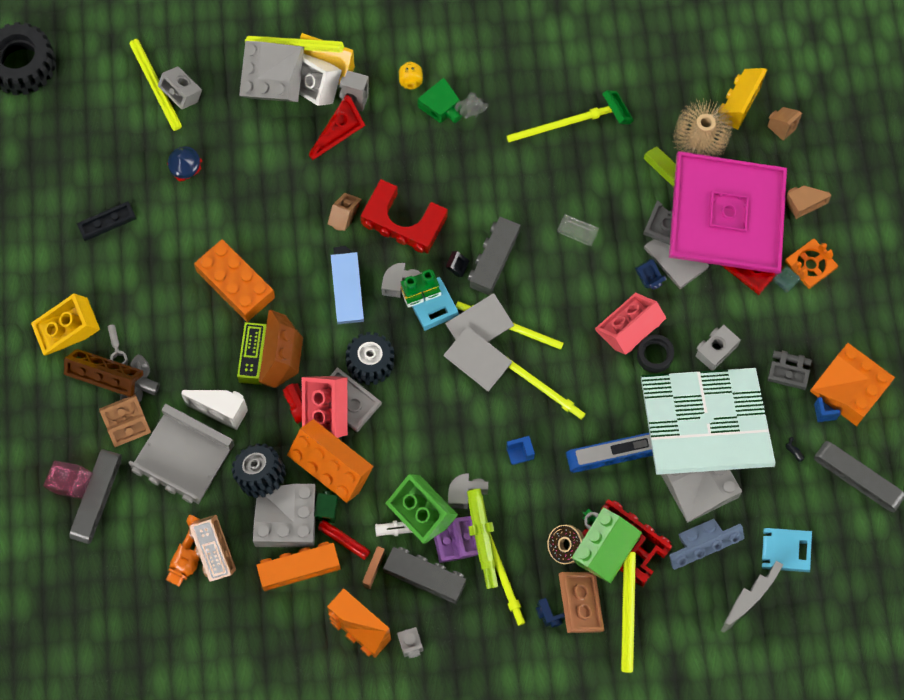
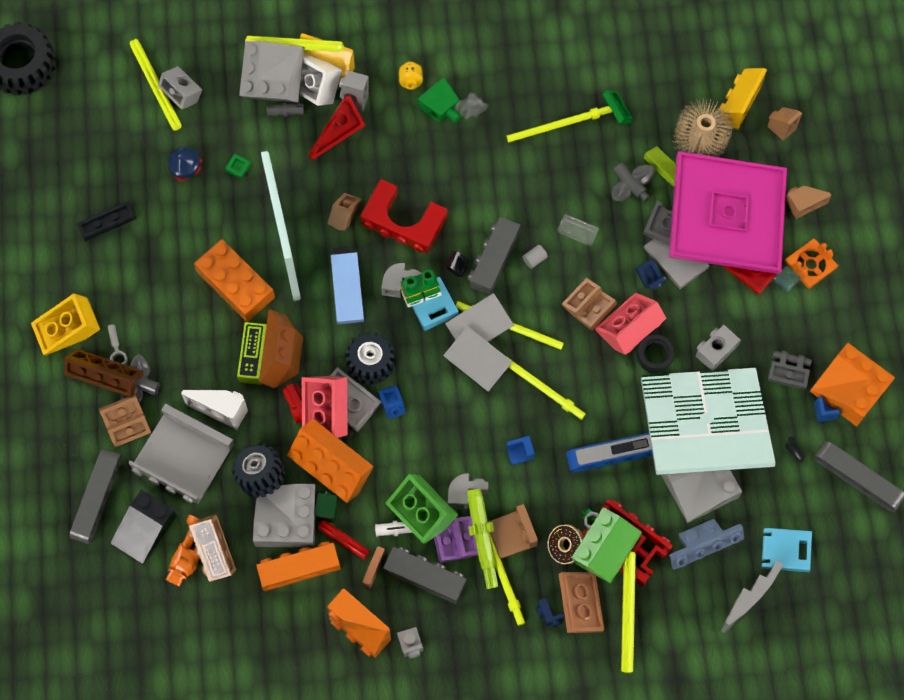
clear pink piece [43,461,92,499] -> none
none -> slope [110,489,177,564]
none -> green plate [225,154,251,180]
none -> light aqua tile [261,151,301,301]
none -> dark grey pin [266,102,304,117]
none -> blue bracket [378,385,406,419]
none -> medium nougat bracket [488,504,538,559]
none -> light grey piece [522,245,548,269]
none -> medium nougat slope [562,278,617,330]
none -> dark grey plant [611,162,655,201]

